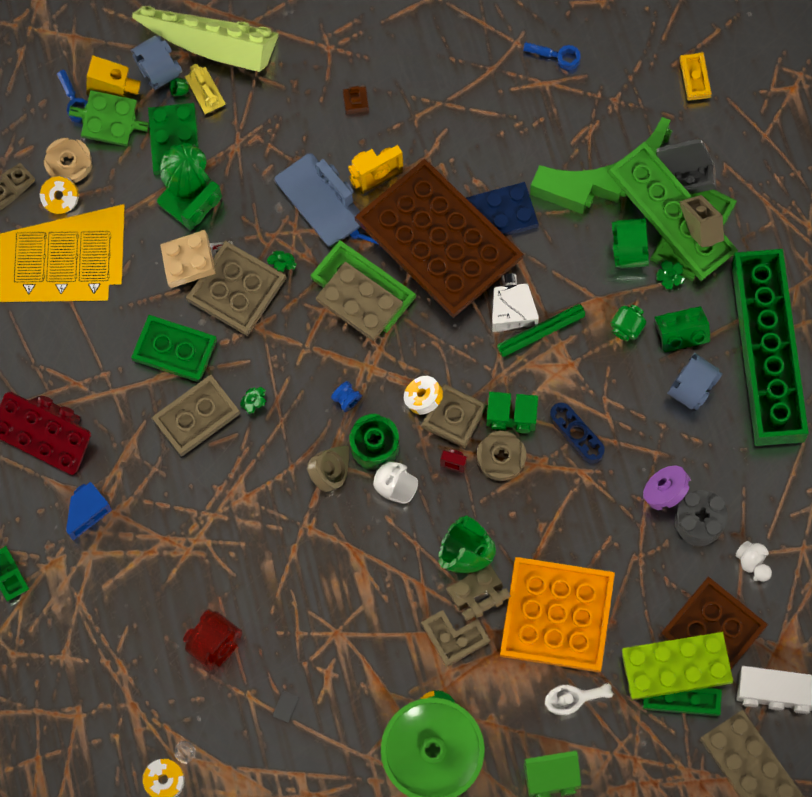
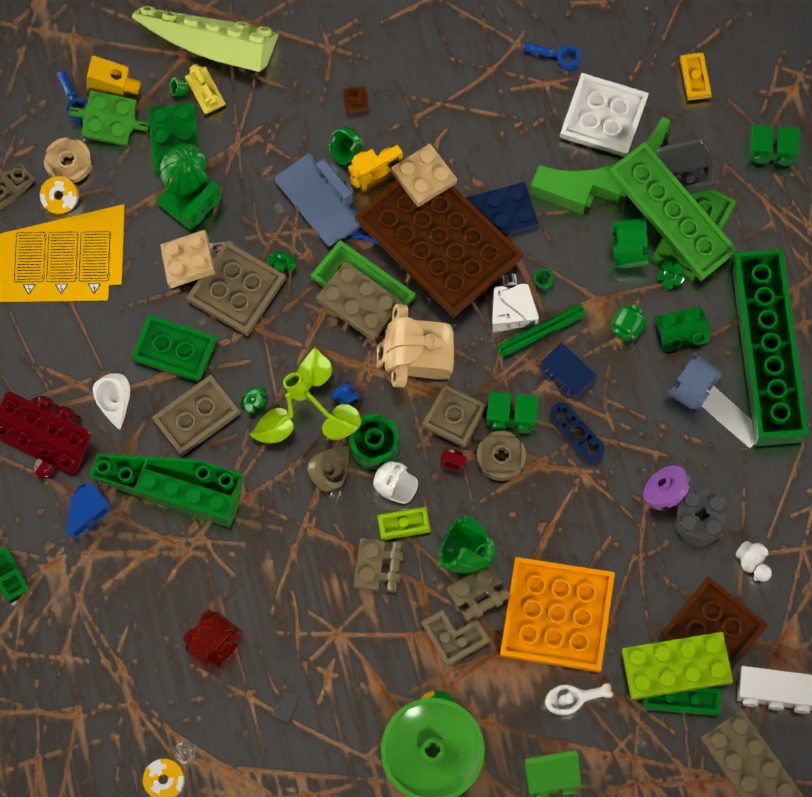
sand blue brick [131,36,183,90] -> none
piece [404,376,443,415] -> none
dark tan slope [680,195,724,247] -> none
none -> dark red hinge [34,458,56,479]
none -> green wedge [88,454,244,528]
none -> white piece [93,373,130,429]
none -> lime plant [249,348,362,443]
none -> green hair [328,126,363,165]
none -> dark tan plate [354,538,404,593]
none -> tan piece [376,304,454,388]
none -> lime plate [377,507,431,541]
none -> tan plate [391,144,457,207]
none -> green hinge [534,269,554,290]
none -> dark blue brick [540,342,597,402]
none -> white plate [560,73,649,157]
none -> white sticker [702,386,755,448]
none -> green piece [748,125,800,166]

